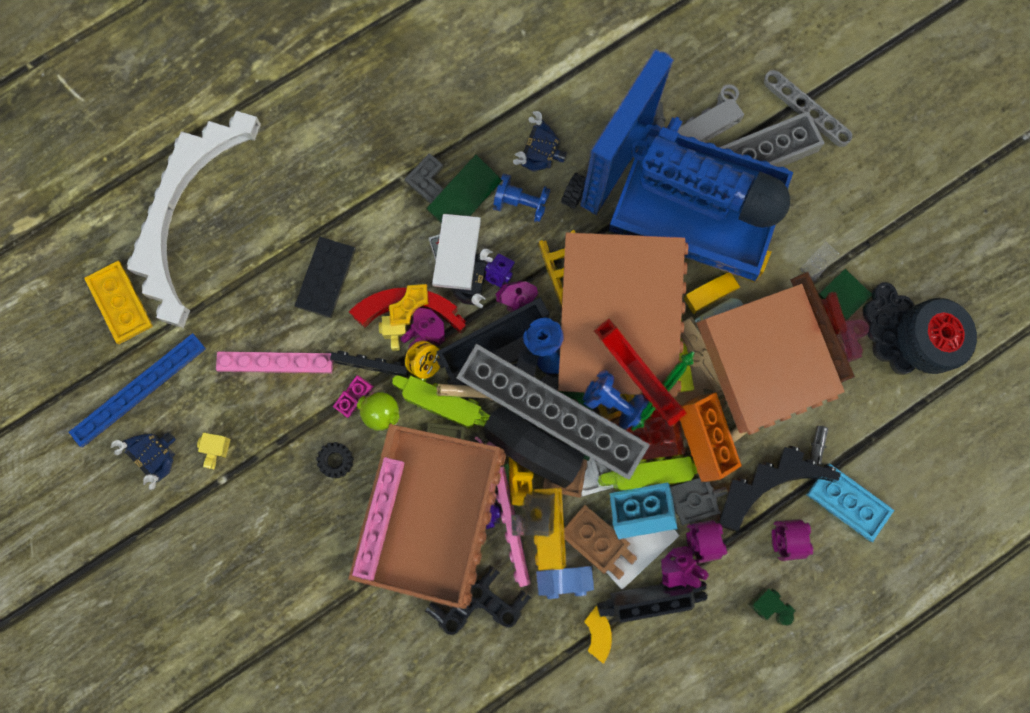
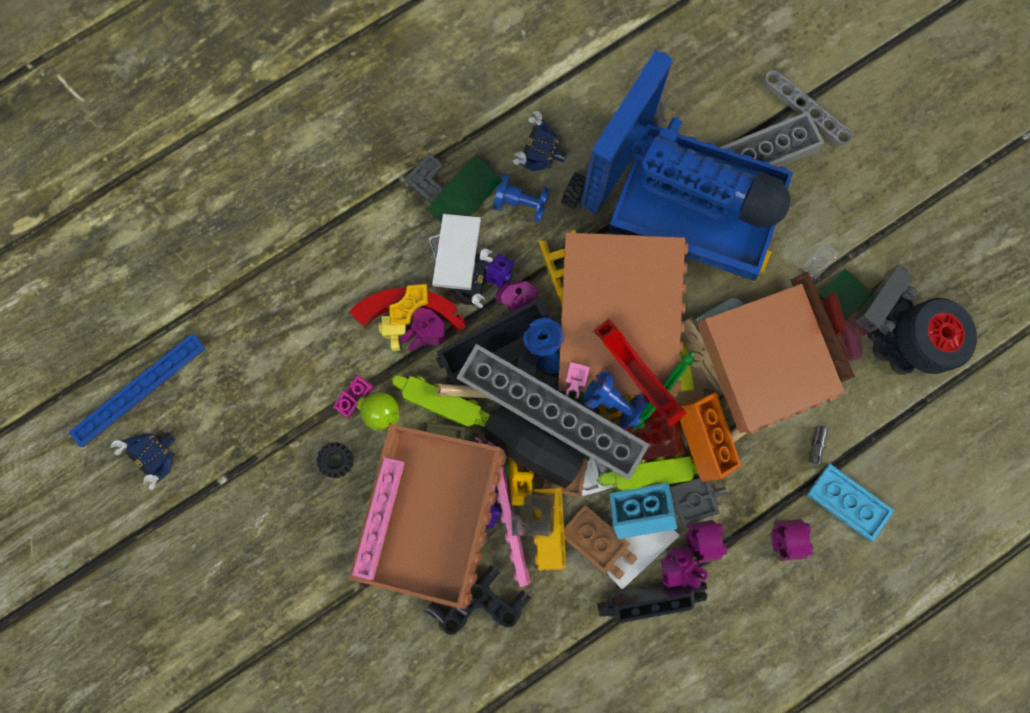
yellow plate [84,260,153,344] -> none
white arch [127,111,261,328] -> none
light yellow brick [197,433,231,469] -> none
bright pink plate [216,352,333,374] -> none
black plate [294,236,356,318] -> none
black plate [330,351,409,377] -> none
yellow head [405,341,440,379] -> none
medium blue brick [536,566,594,599] -> none
yellow tile [584,606,612,664] -> none
light grey hinge [678,85,744,143] -> none
yellow slope [683,272,740,314] -> none
black arch [718,445,841,532] -> none
dark green brick [748,588,796,626] -> none
none -> bright pink plate [565,362,590,399]
none -> dark grey brick [855,265,918,335]

